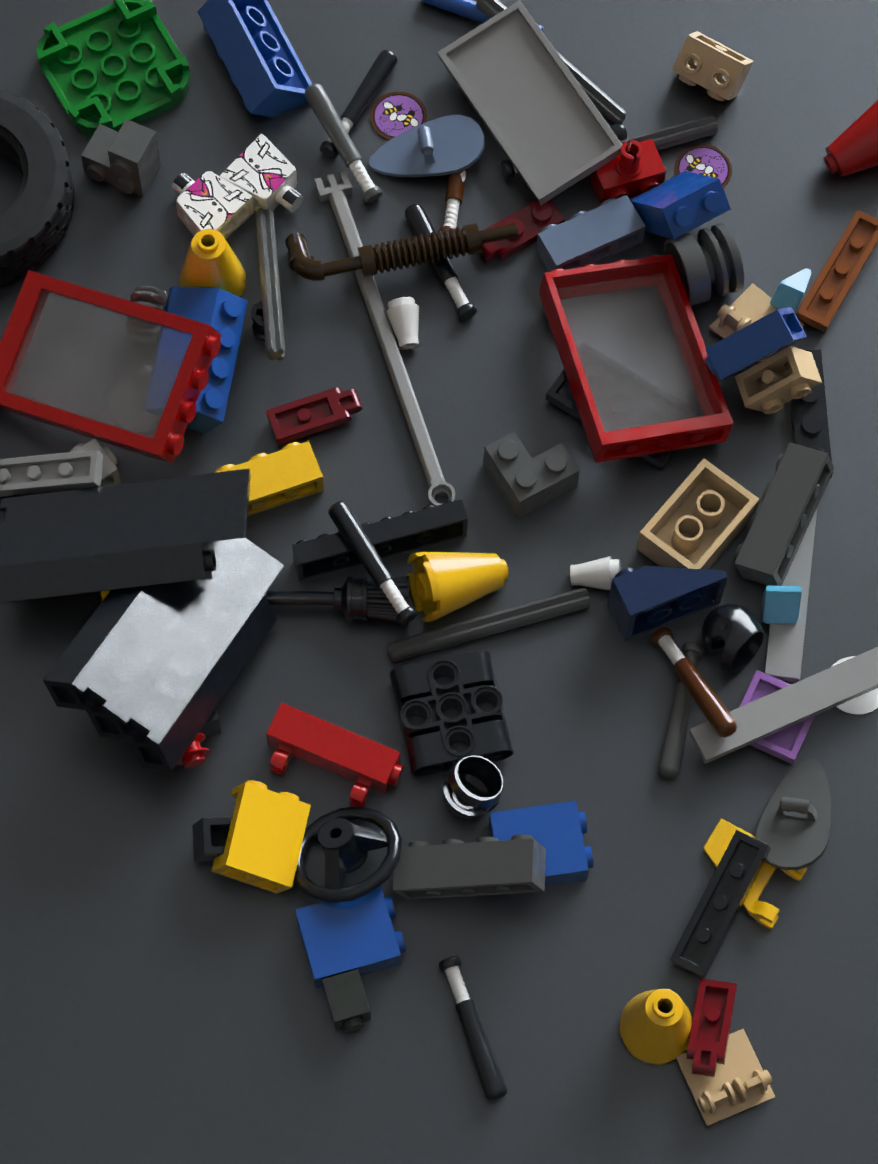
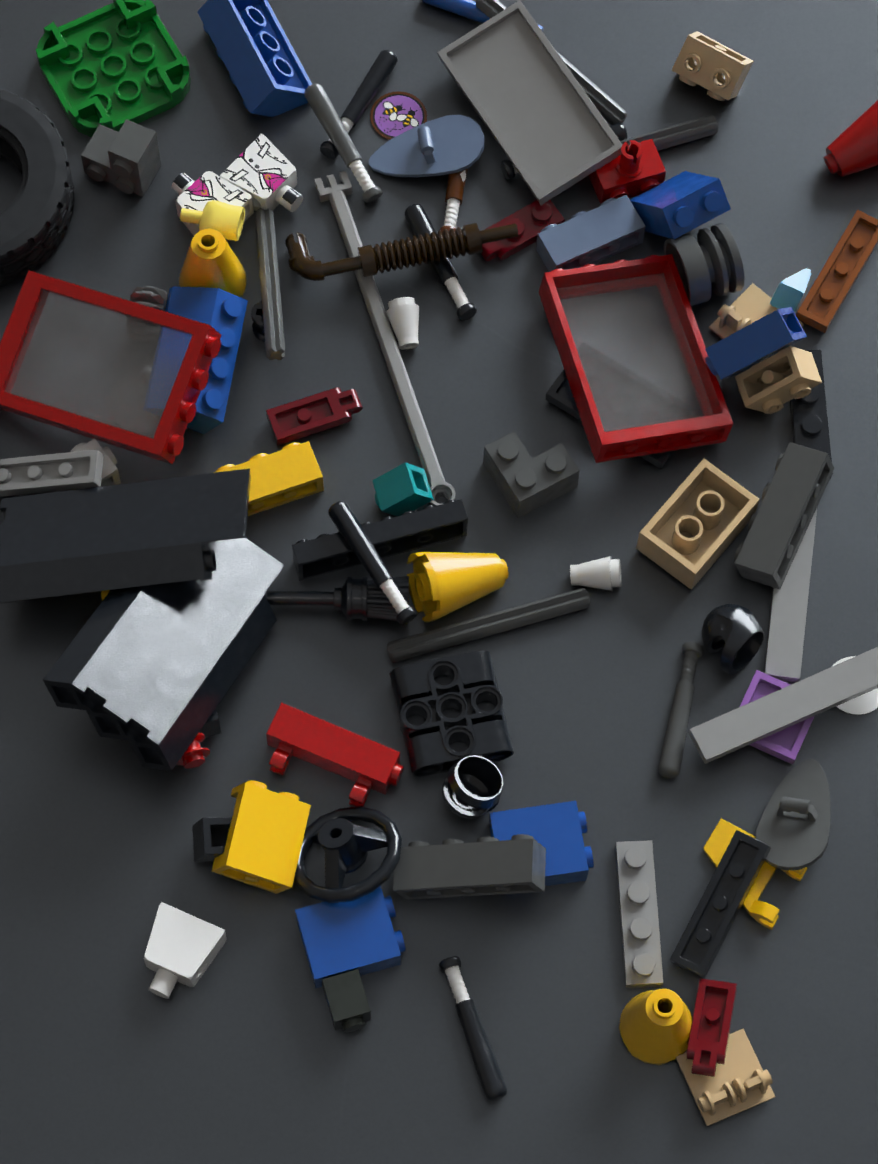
dark blue slope [607,566,728,641] -> none
reddish brown piece [651,627,737,738] -> none
sticker [675,144,732,188] -> none
medium azure slope [762,585,802,624] -> none
none -> white torso [144,902,227,999]
none -> light yellow piece [180,200,245,241]
none -> teal brick [372,462,434,516]
none -> light grey plate [615,840,664,988]

